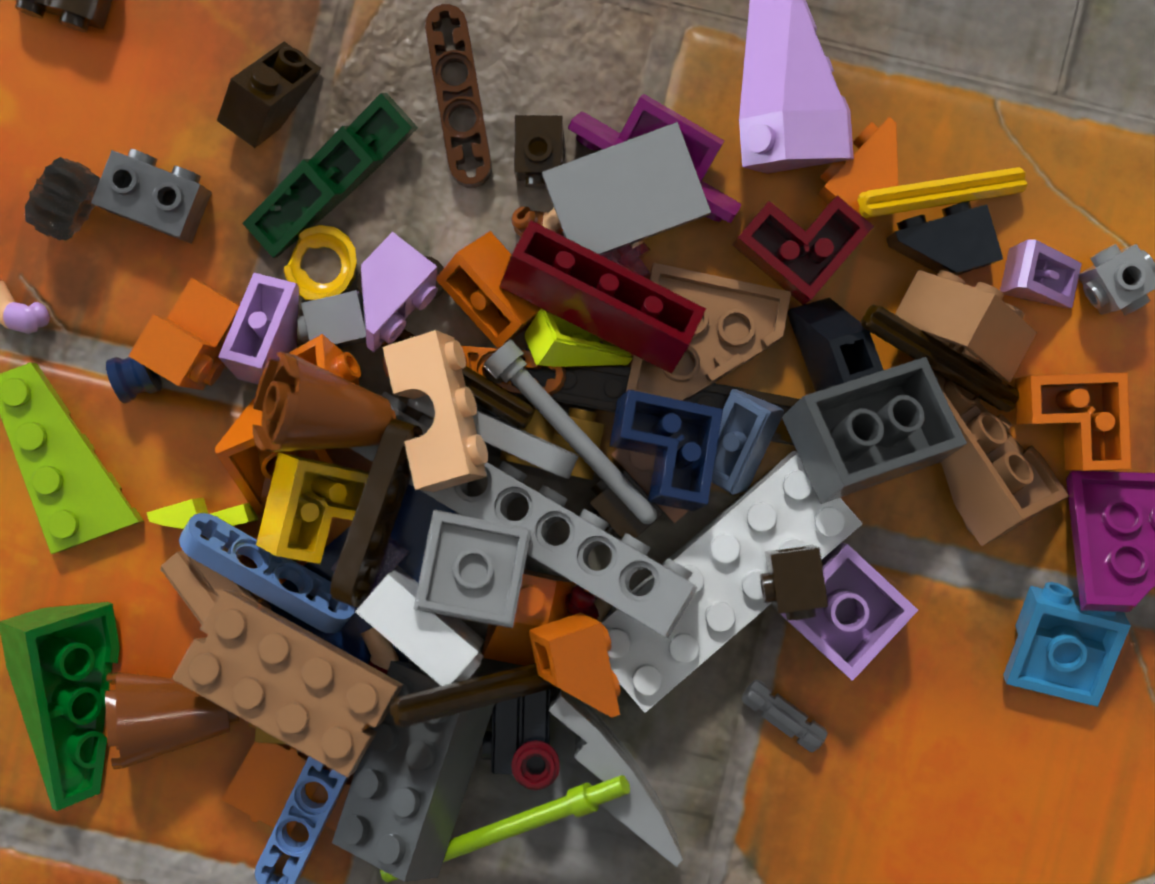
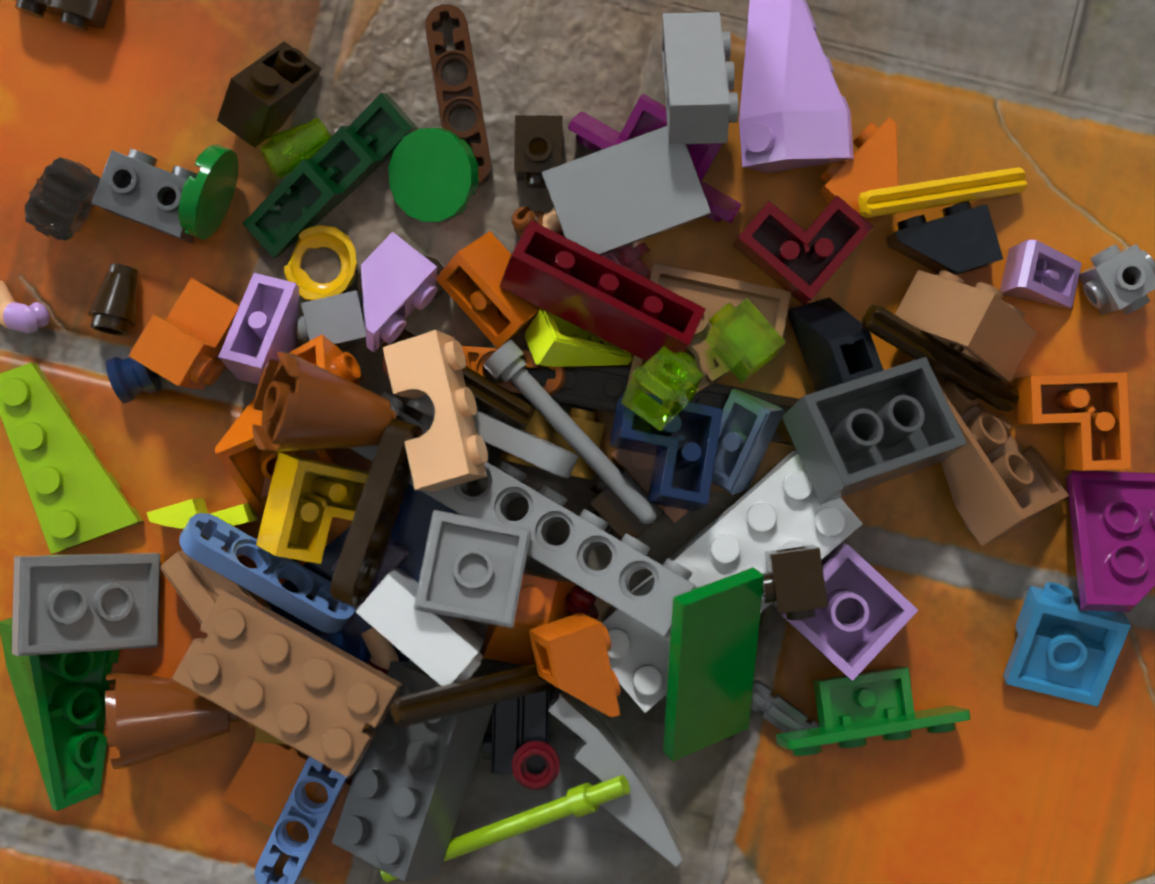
none -> light grey tile [12,553,160,656]
none -> dark brown cone [88,264,138,336]
none -> green tile [178,144,239,240]
none -> clear neon green cone [259,117,331,180]
none -> green tile [388,128,479,222]
none -> clear neon green brick [621,347,704,431]
none -> light grey brick [662,12,738,144]
none -> green tile [663,567,764,762]
none -> clear neon green brick [705,298,786,383]
none -> green bracket [776,666,971,756]

